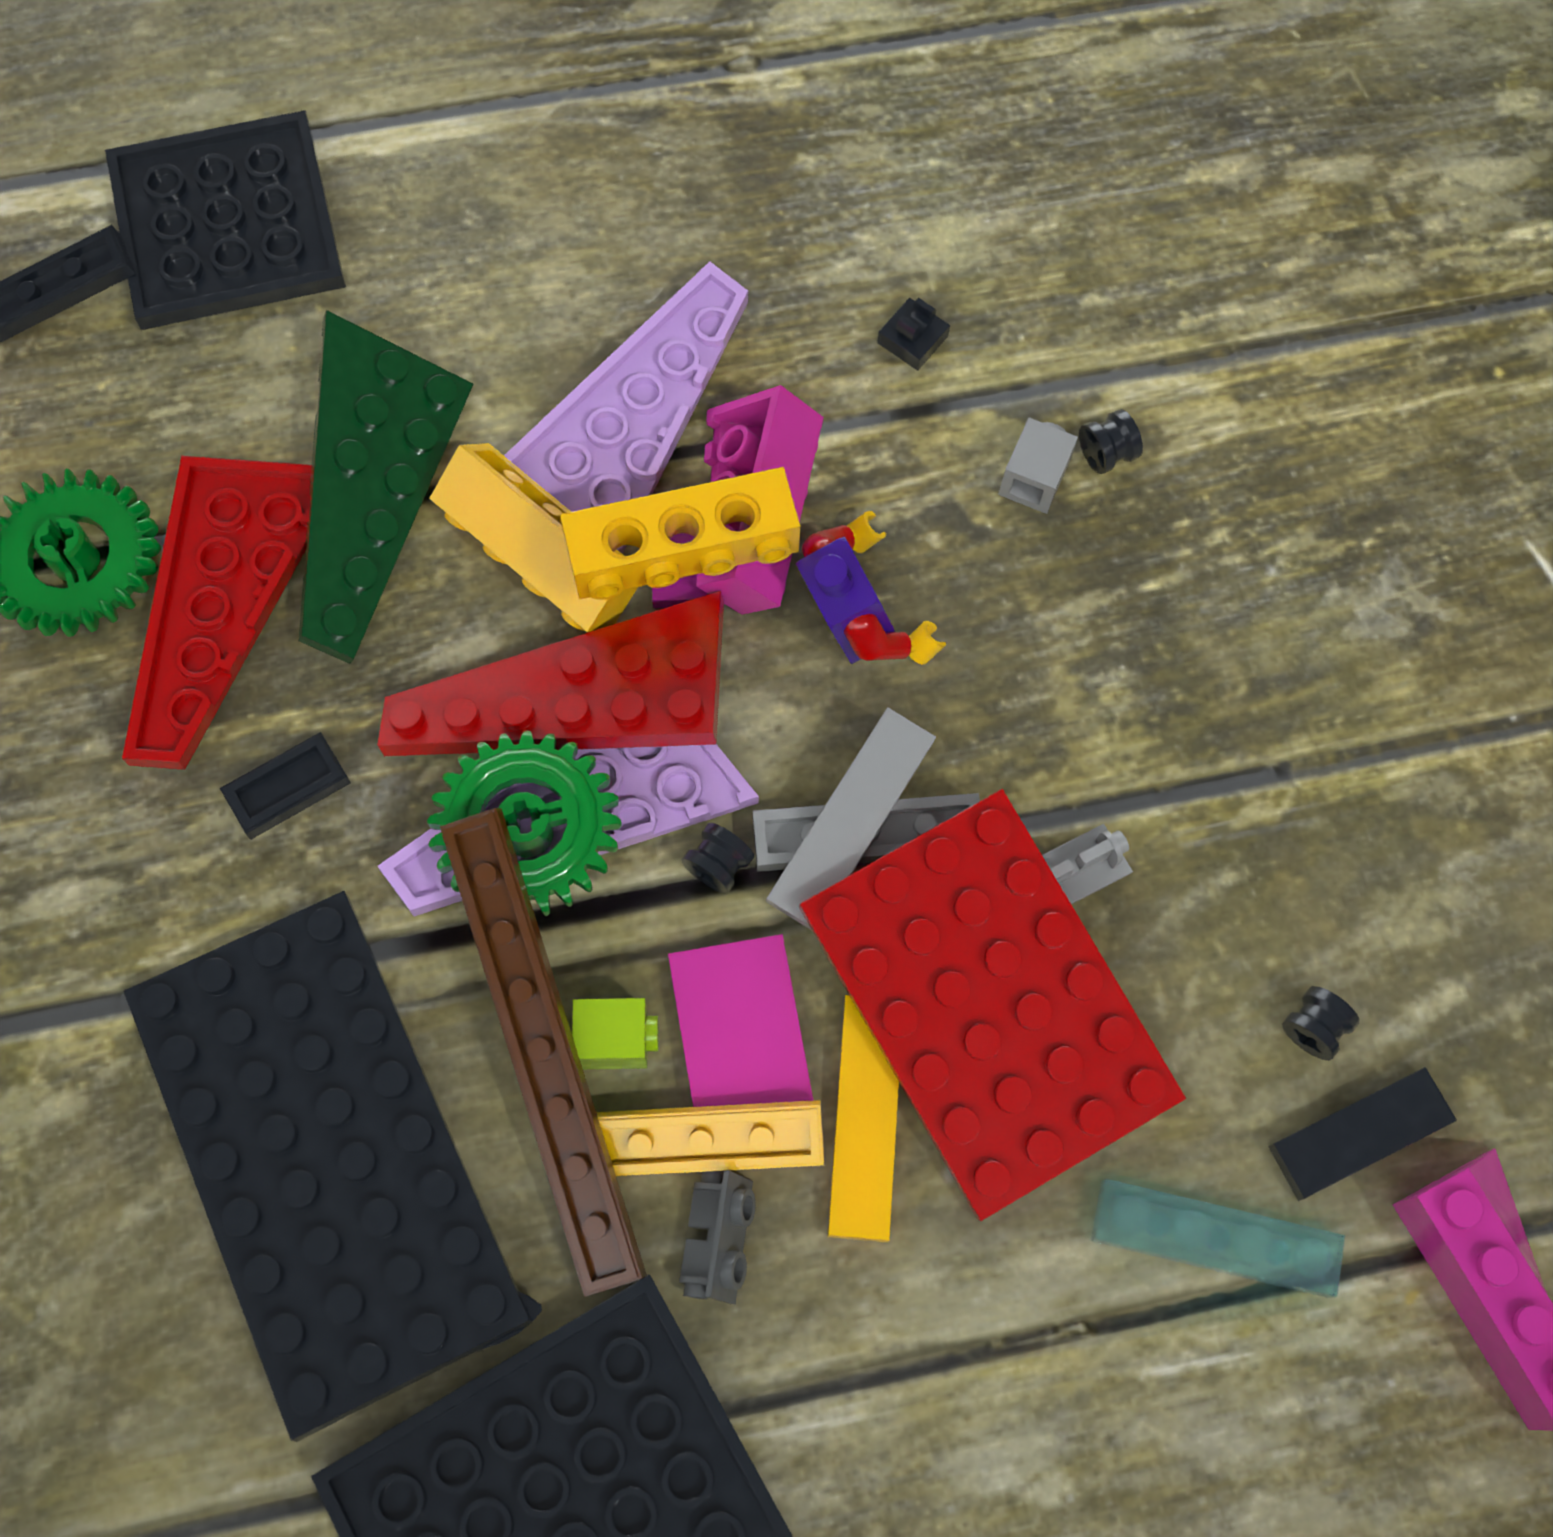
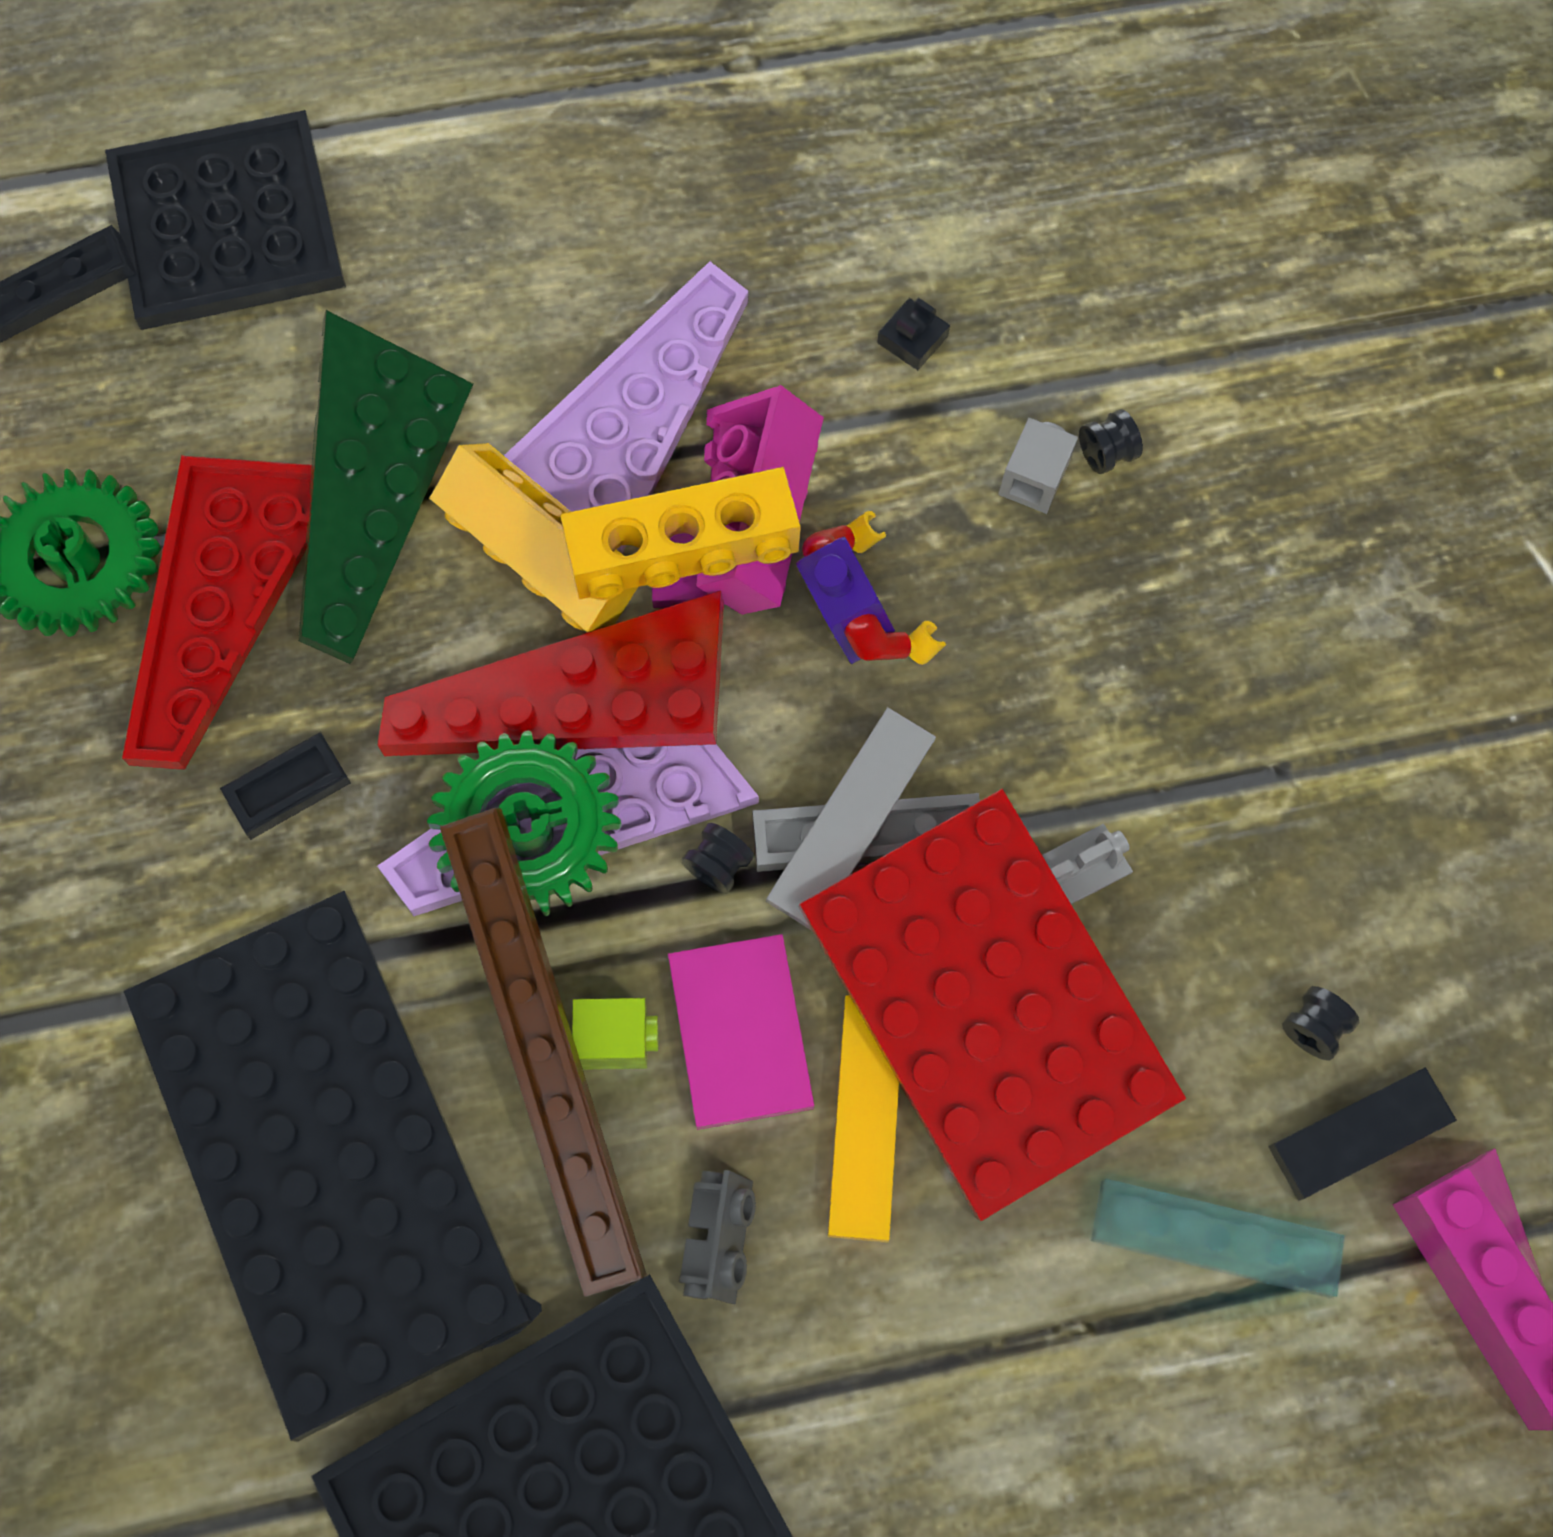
yellow tile [596,1100,824,1176] -> none

